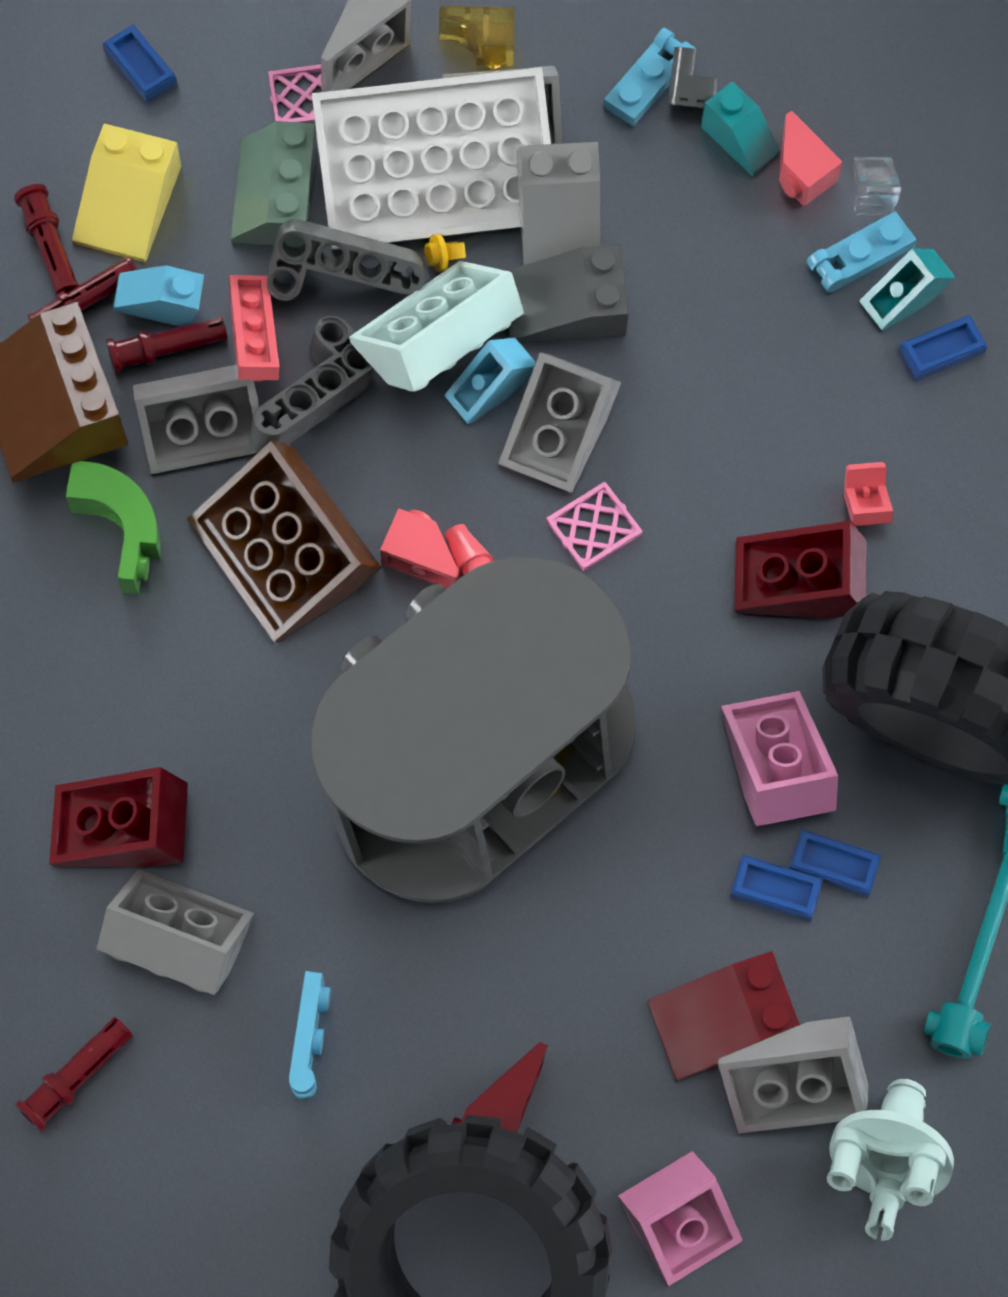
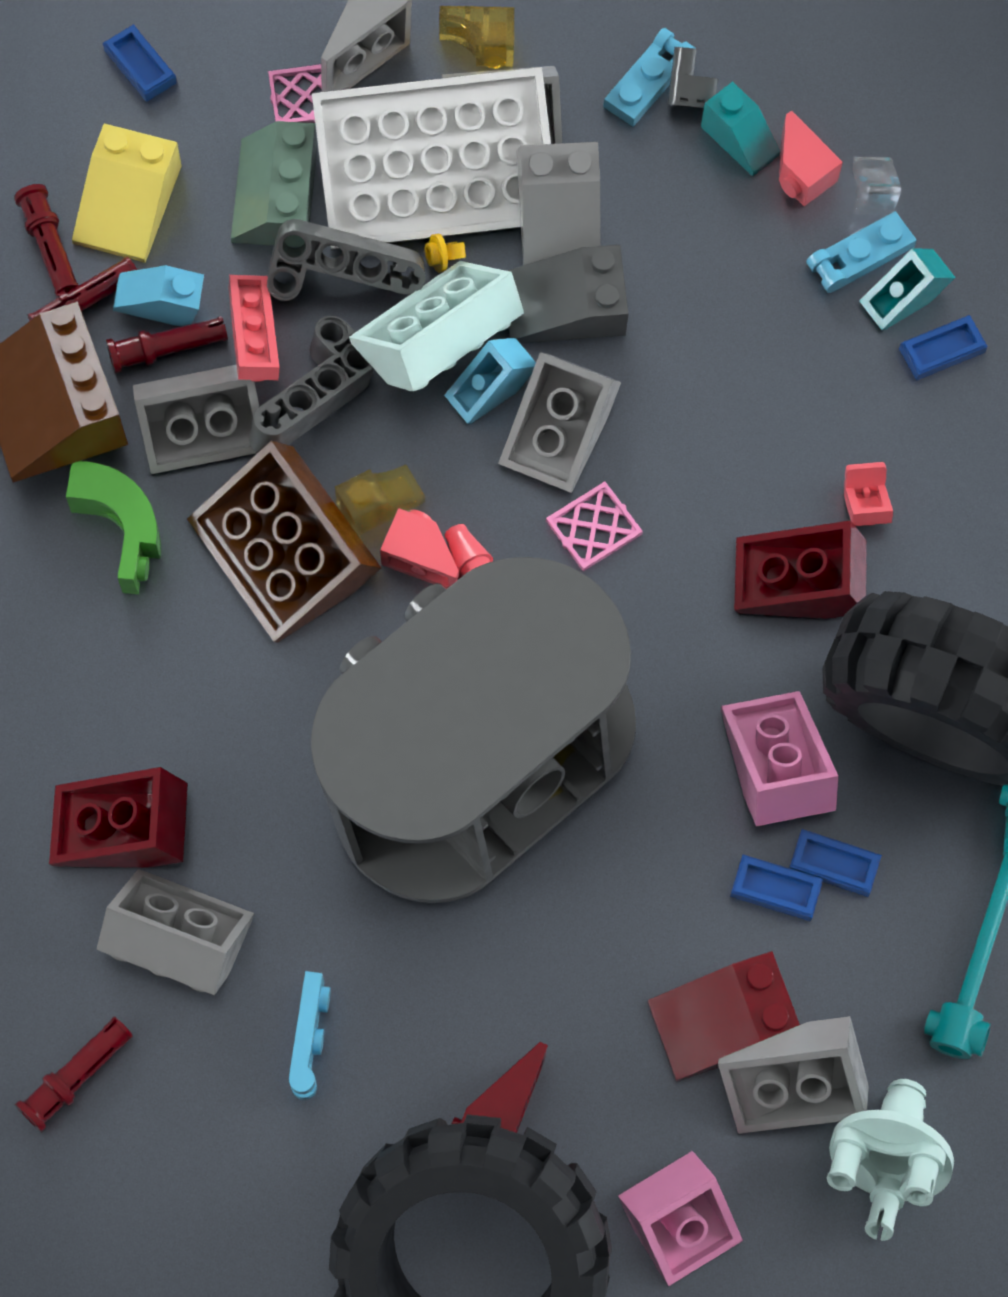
none -> clear yellow arch [335,464,425,536]

